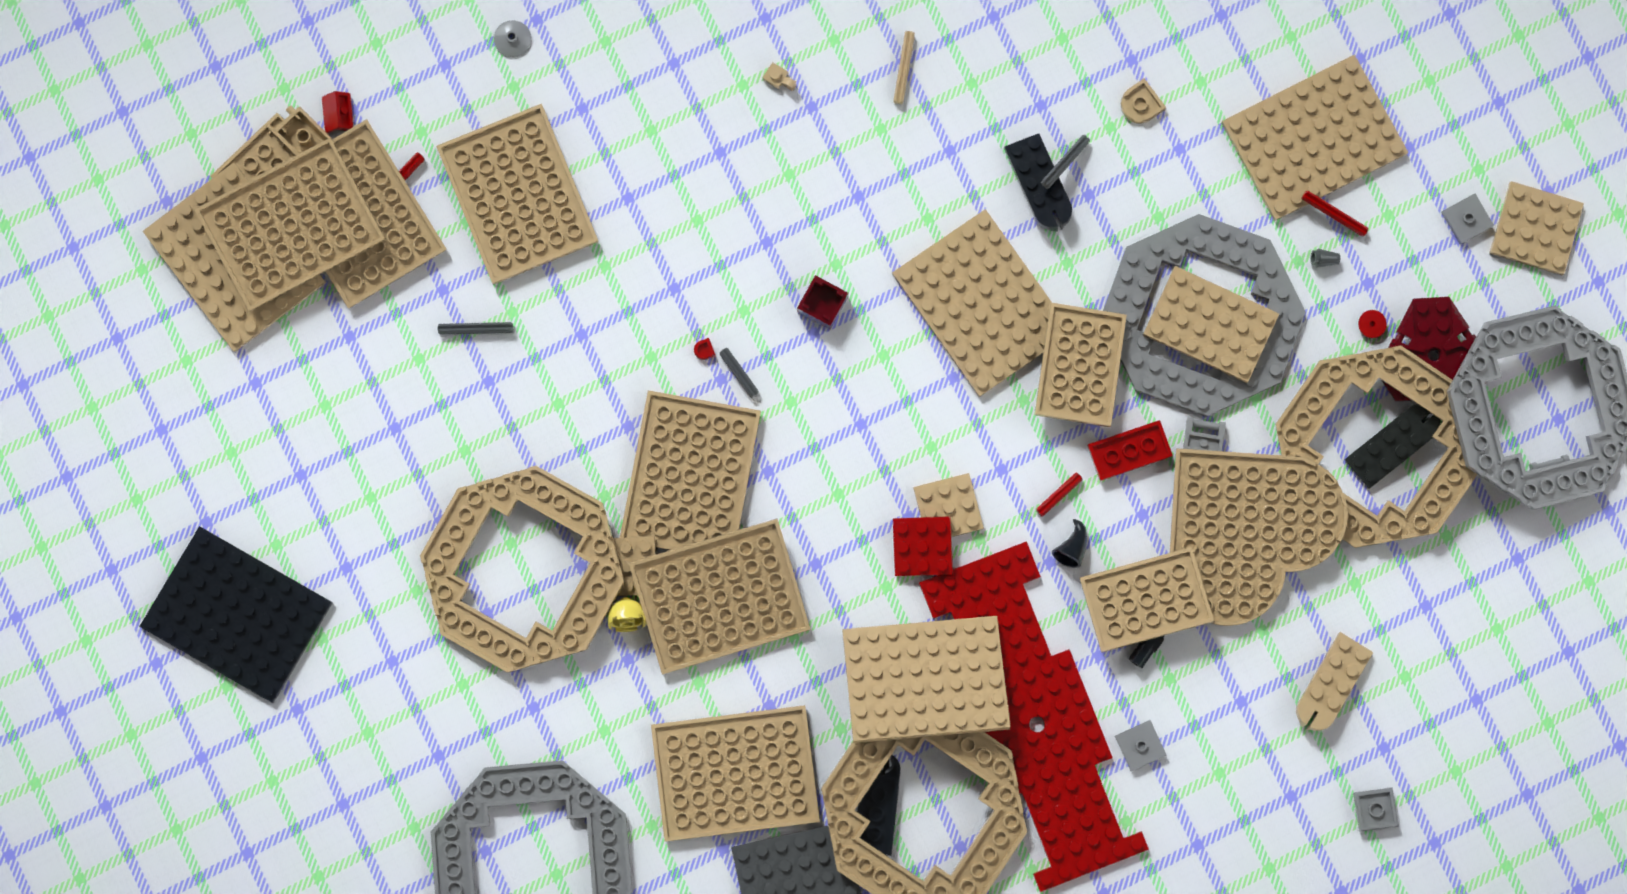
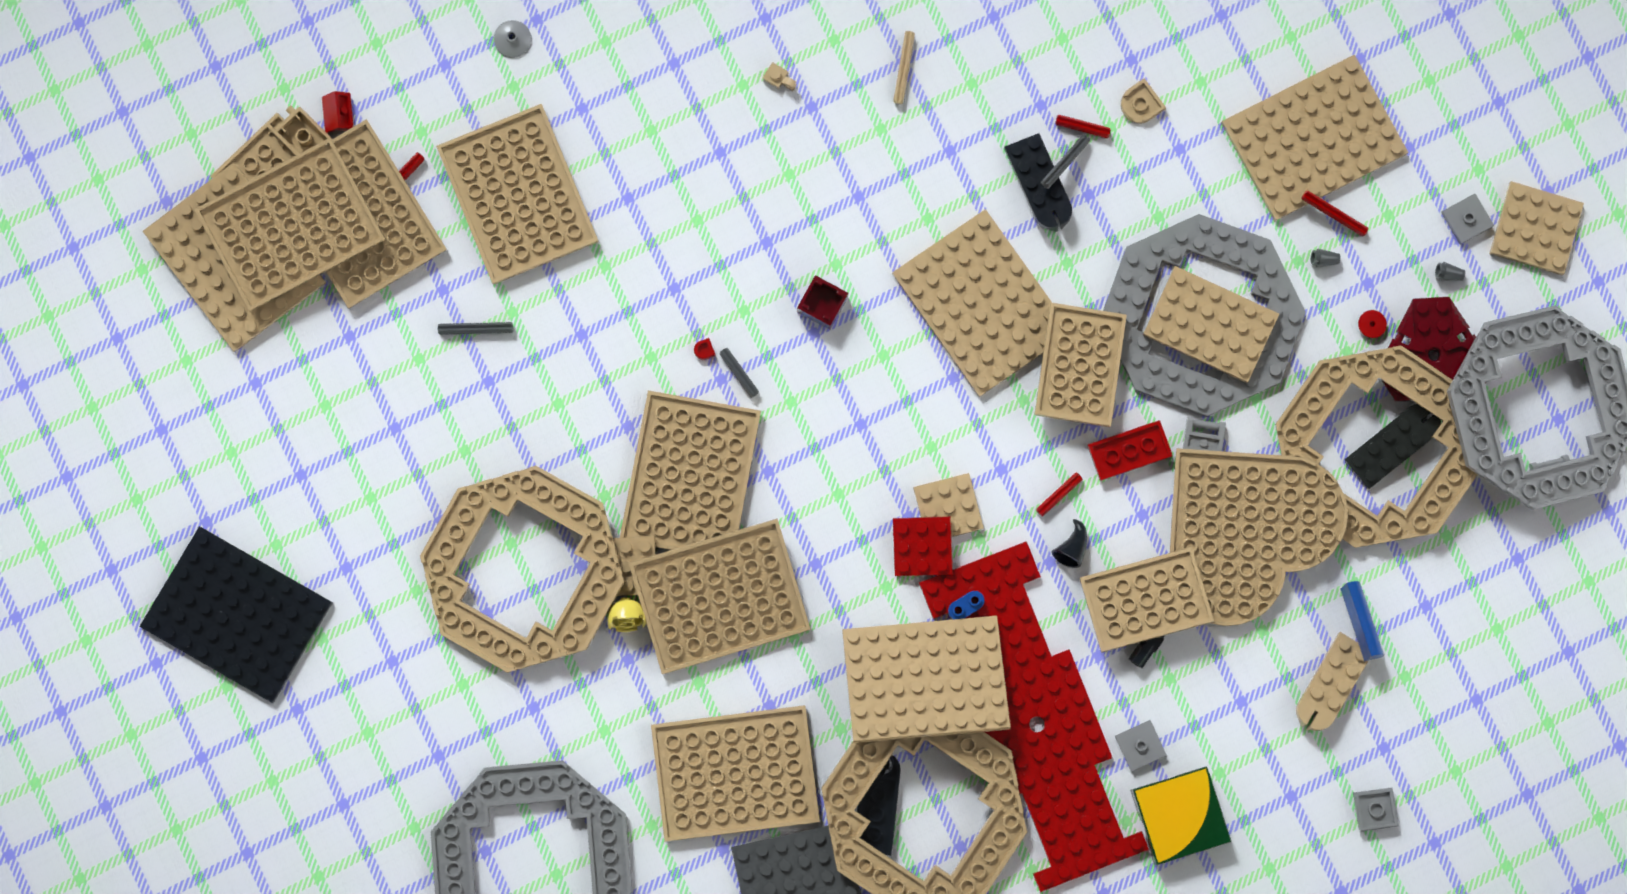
none -> blue plate [948,591,984,620]
none -> red axle [1055,114,1111,138]
none -> yellow tile [1130,766,1232,865]
none -> blue brick [1340,581,1384,662]
none -> dark grey cone [1435,262,1465,281]

